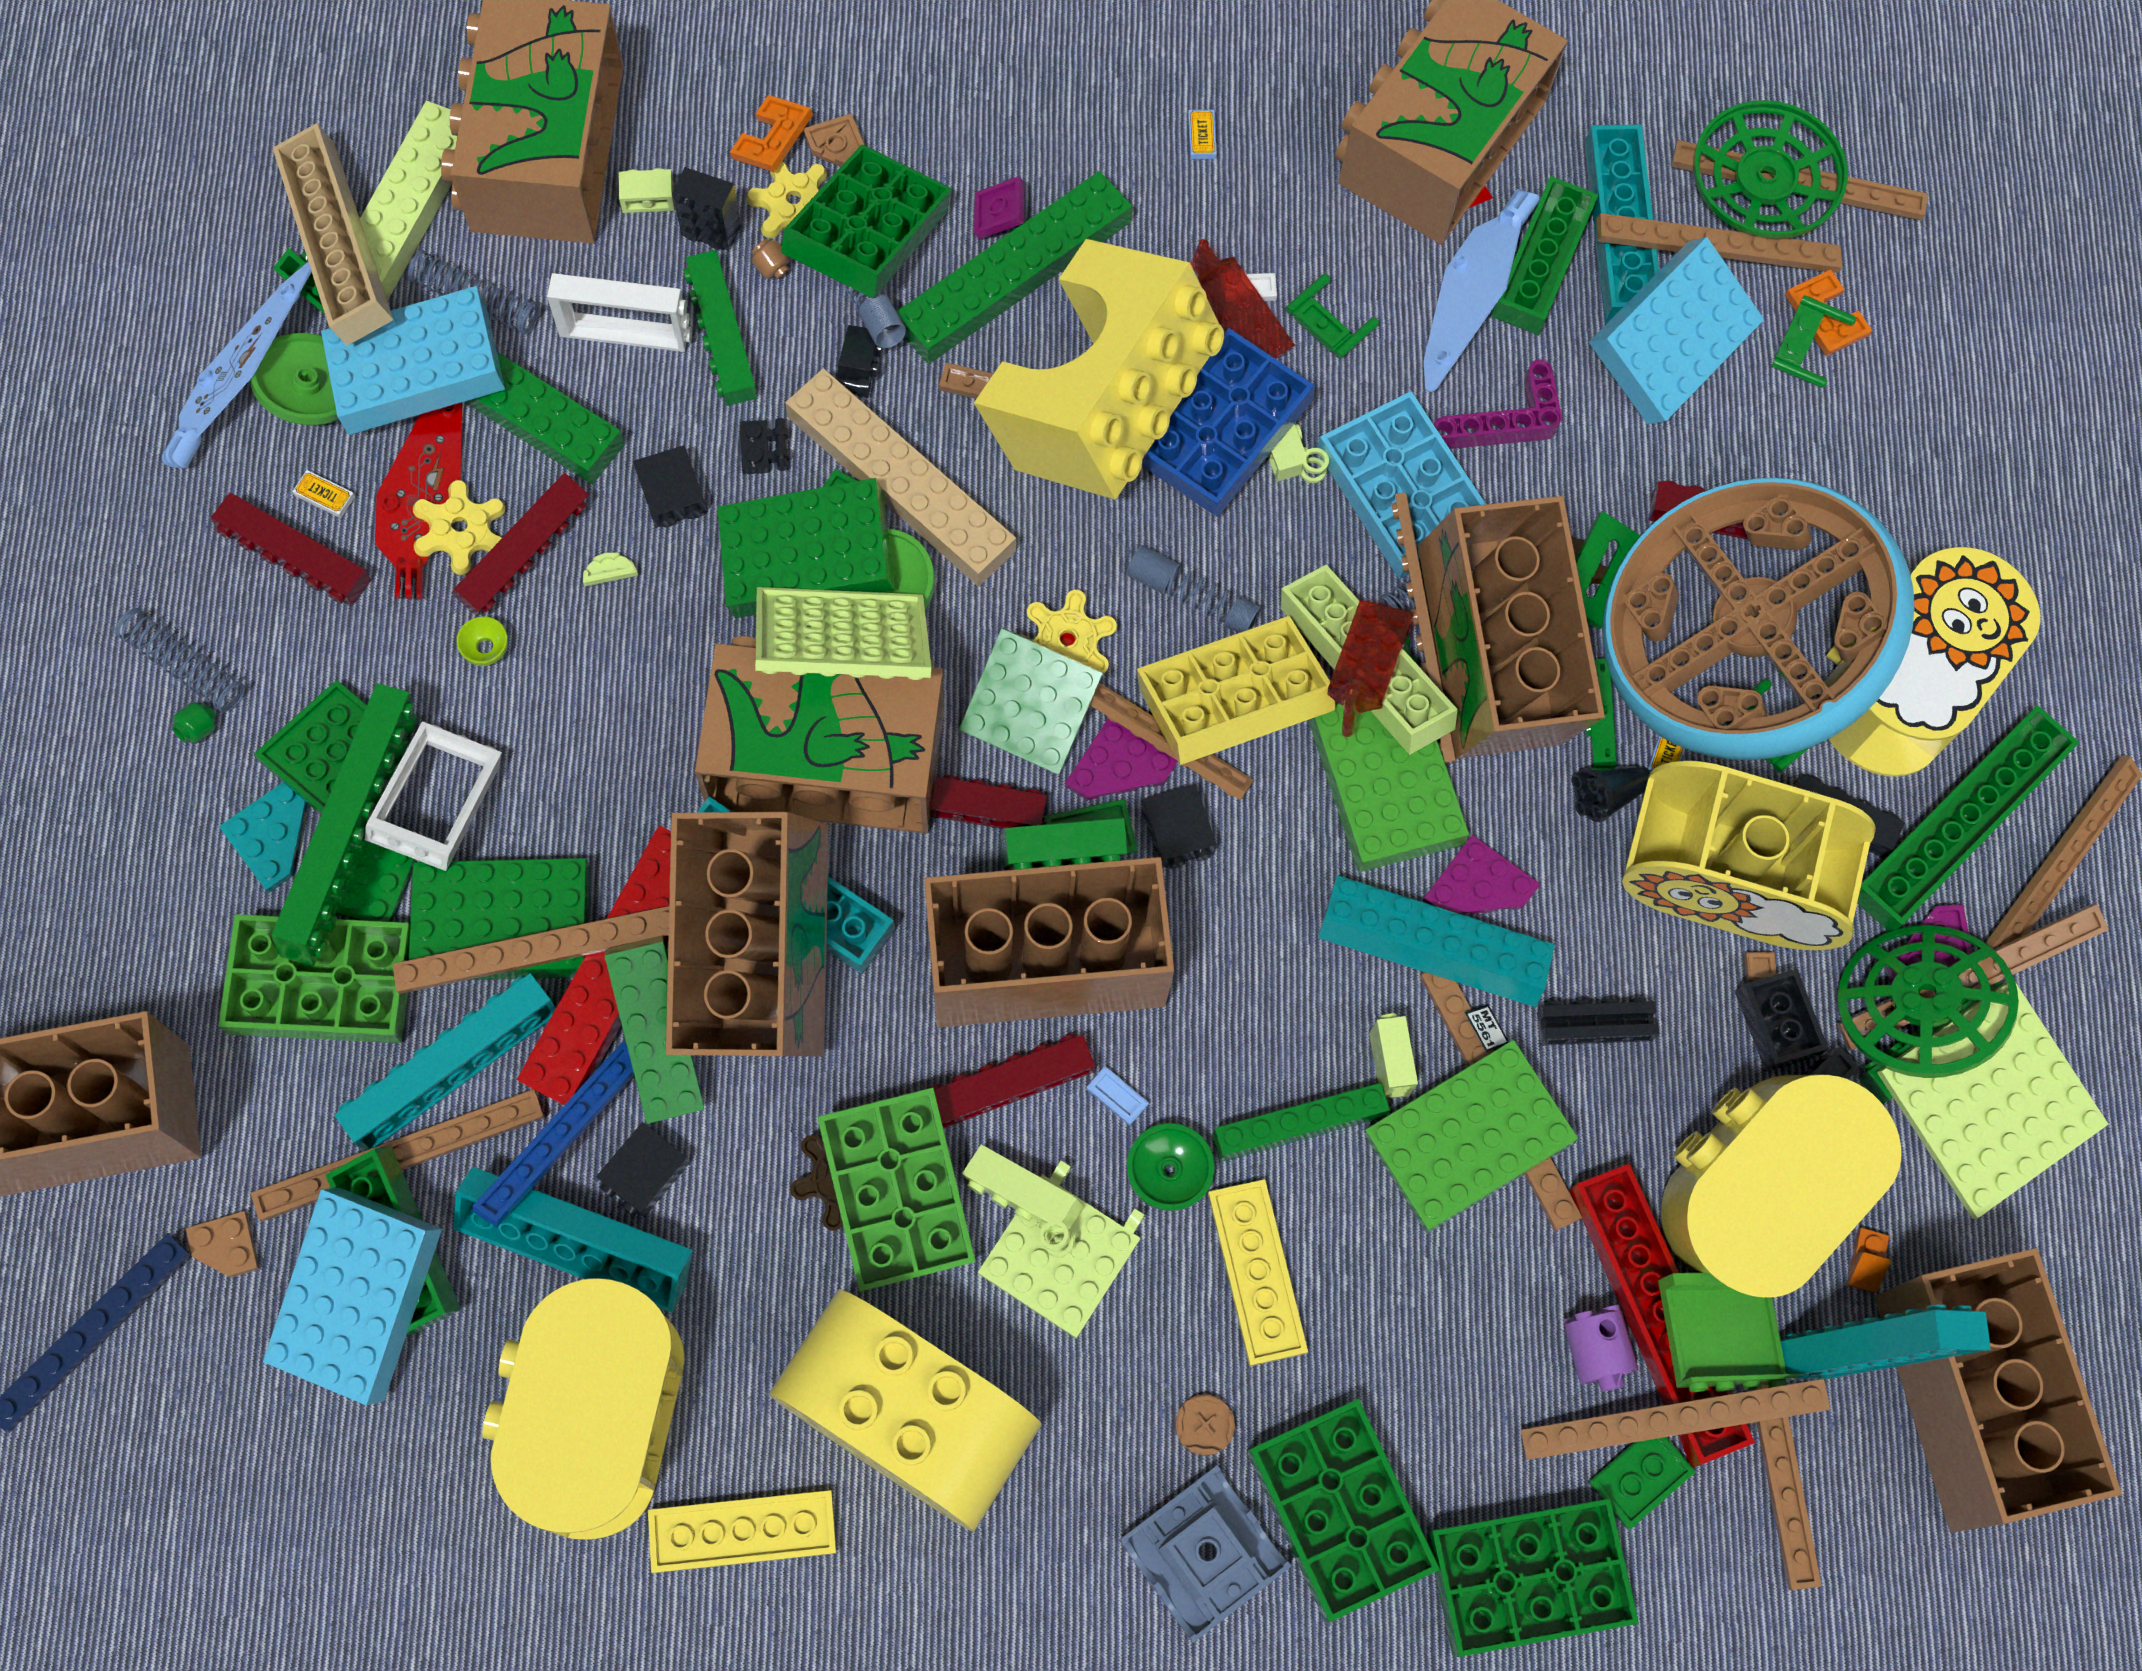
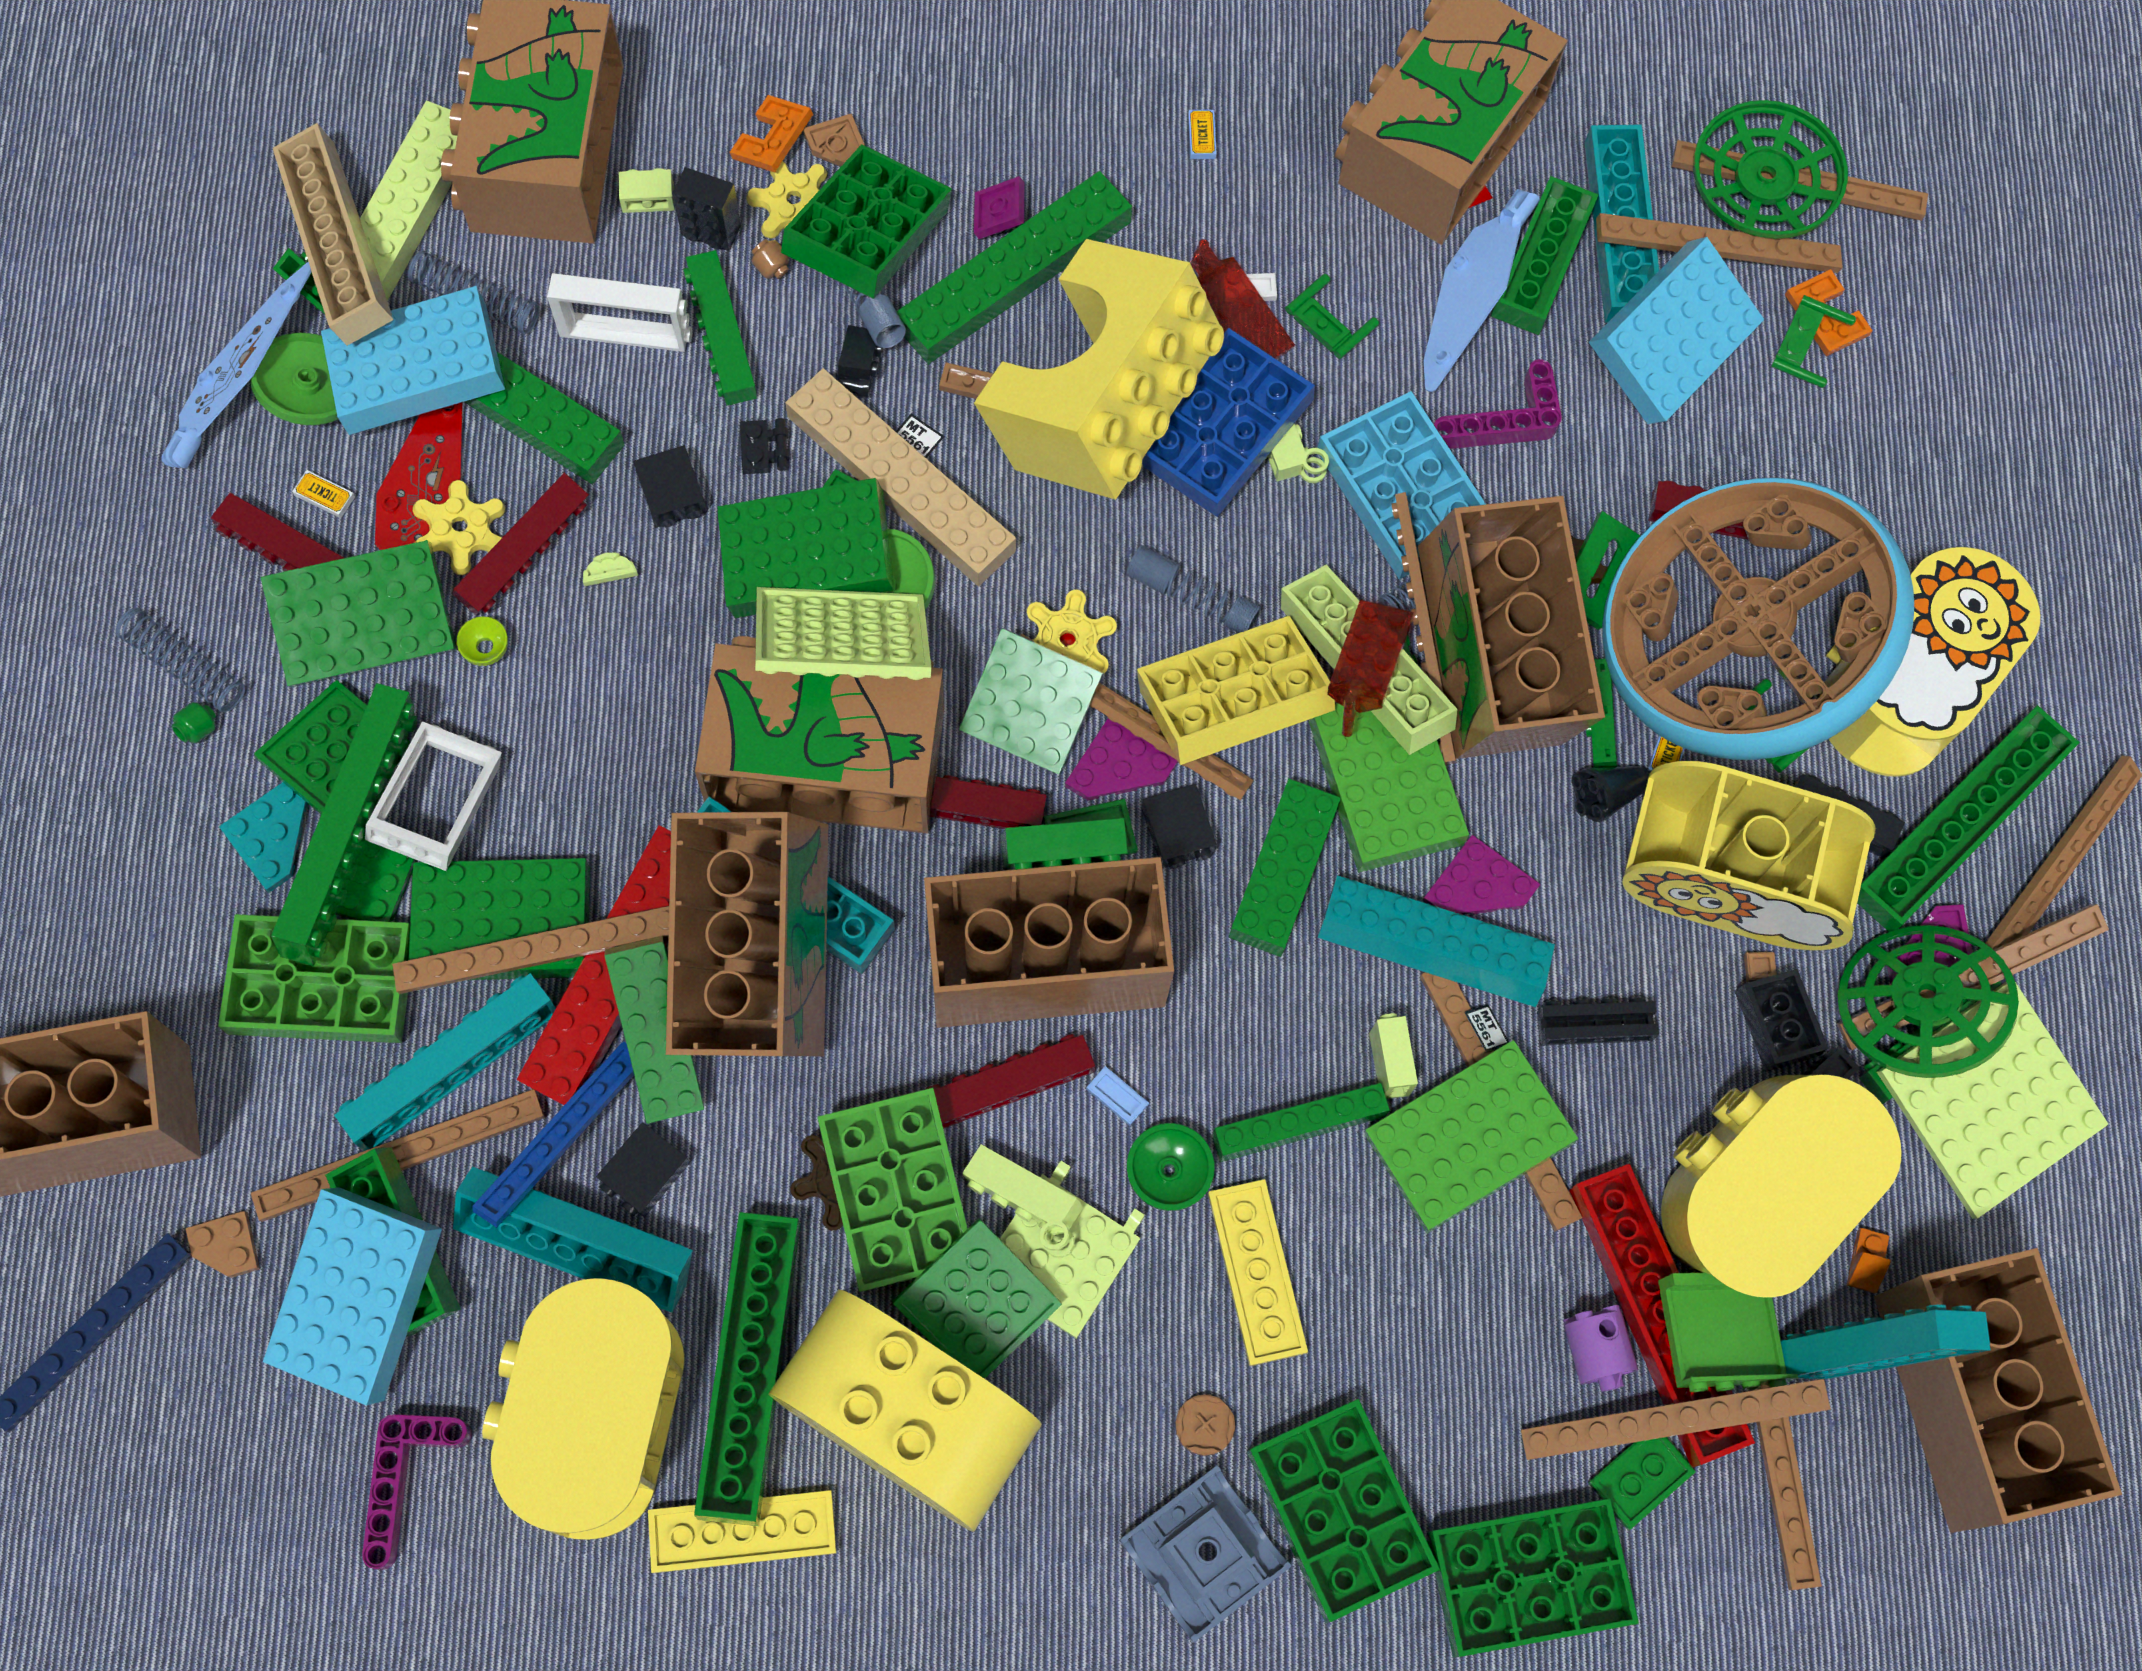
none -> green brick [260,540,458,687]
none -> magenta beam [362,1414,472,1570]
none -> green brick [694,1212,801,1526]
none -> green plate [893,1218,1062,1379]
none -> sticker [896,413,945,458]
none -> green brick [1228,778,1341,957]

